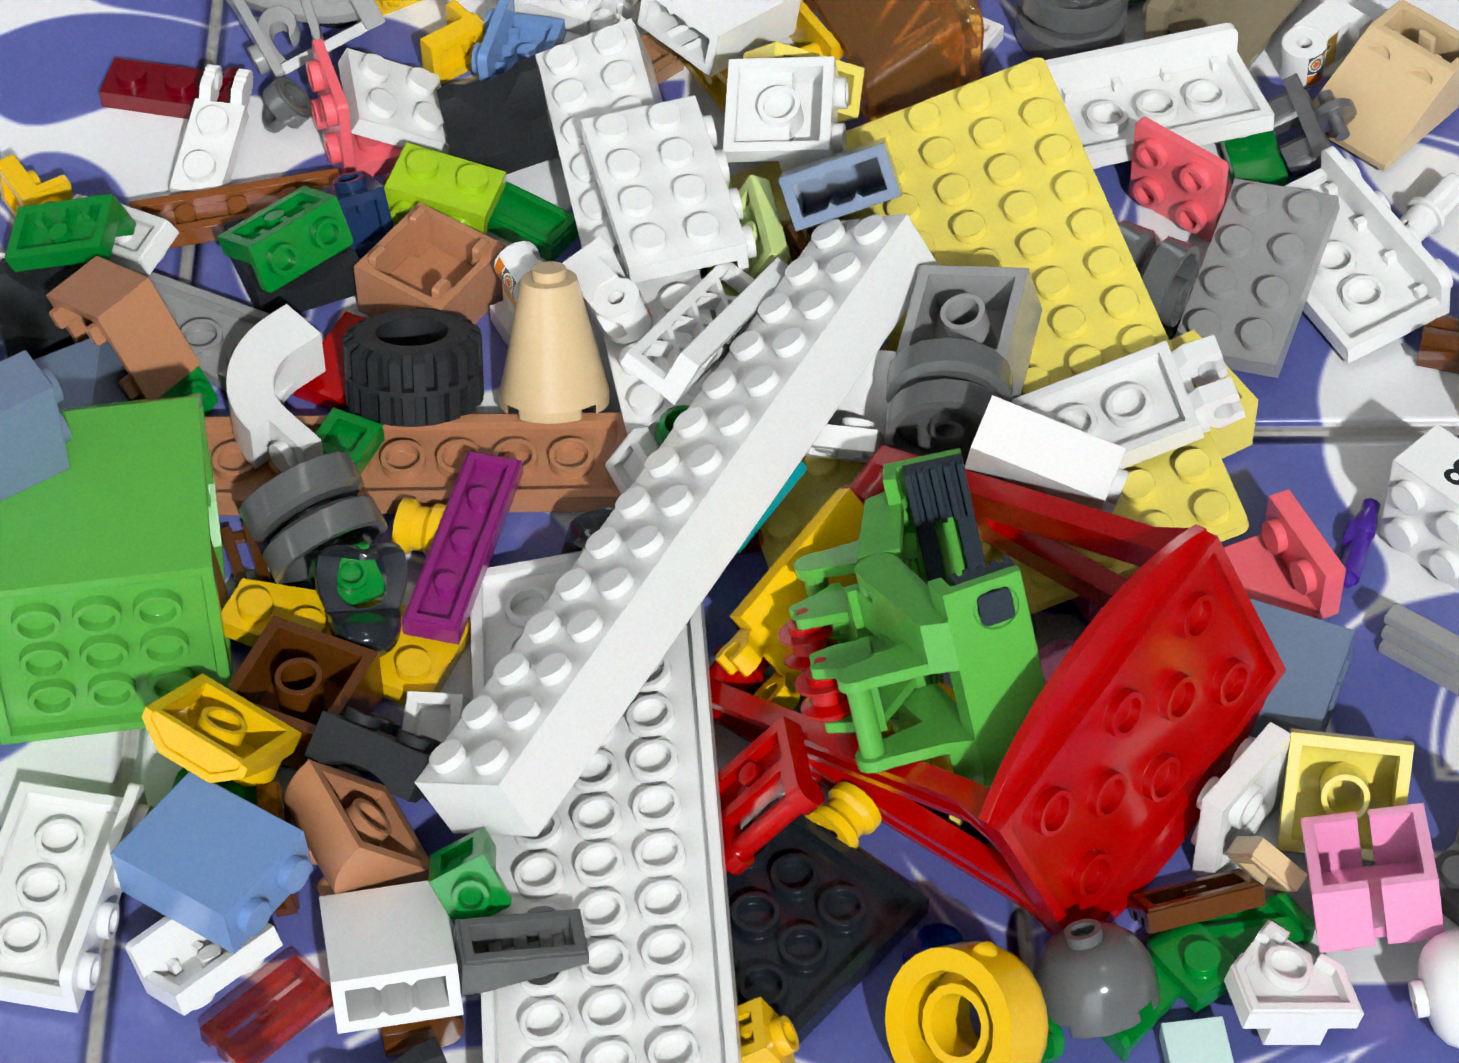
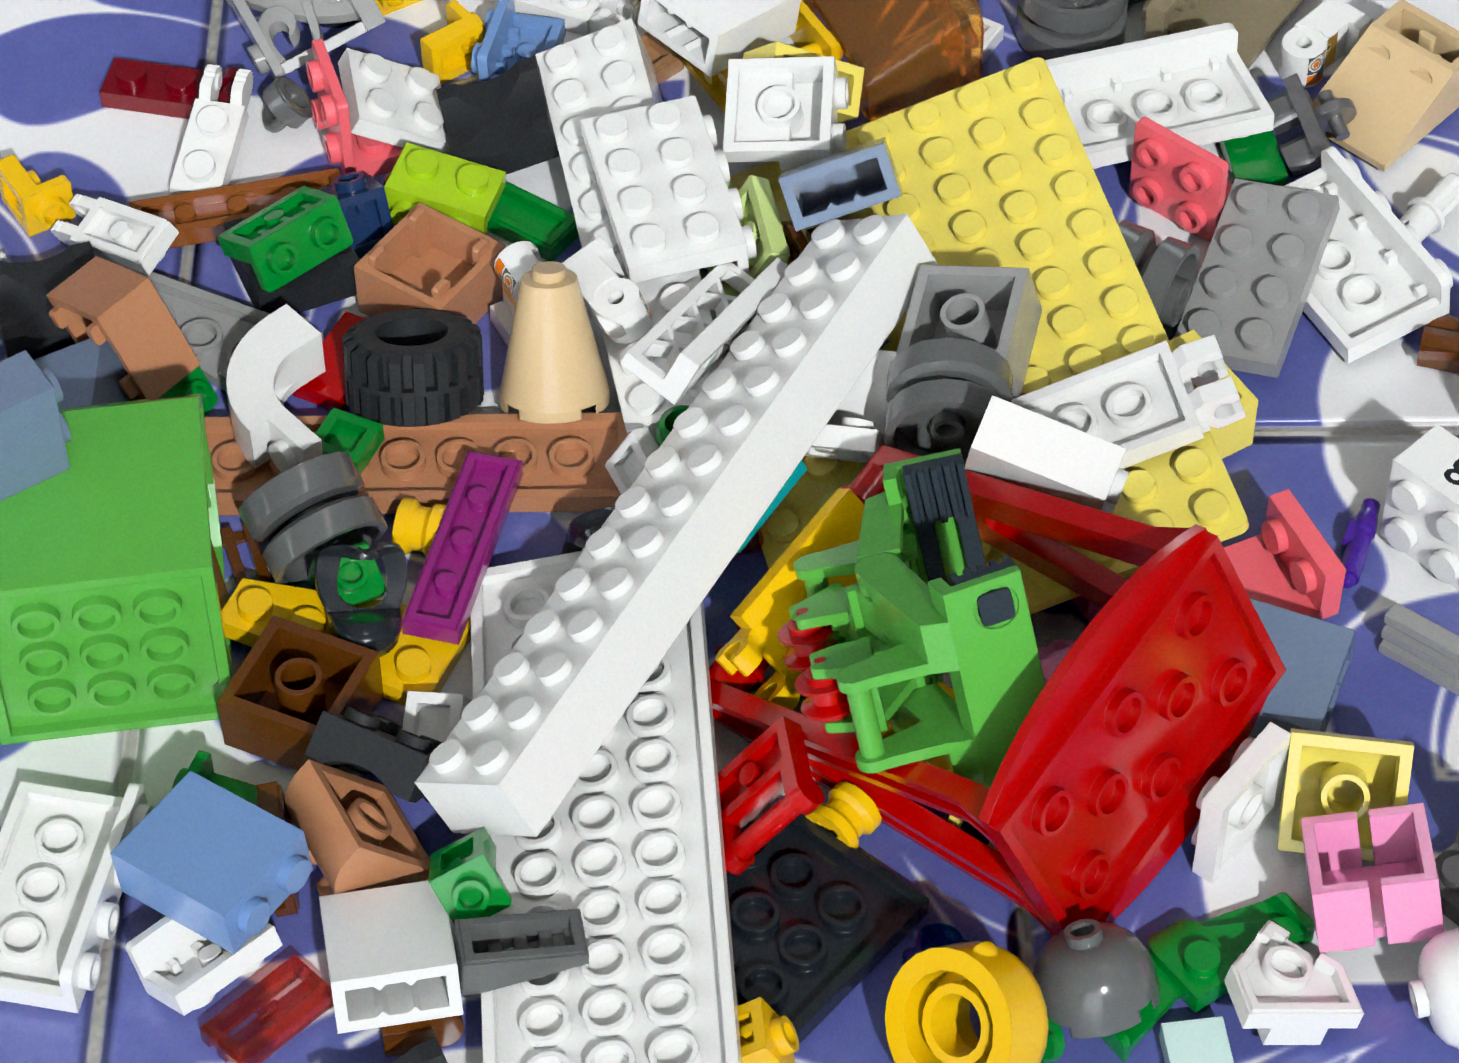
green bracket [5,194,136,272] -> none
yellow slope [142,673,302,787] -> none
reddish brown tile [1128,868,1266,934] -> none
tan tile [1225,835,1308,892] -> none

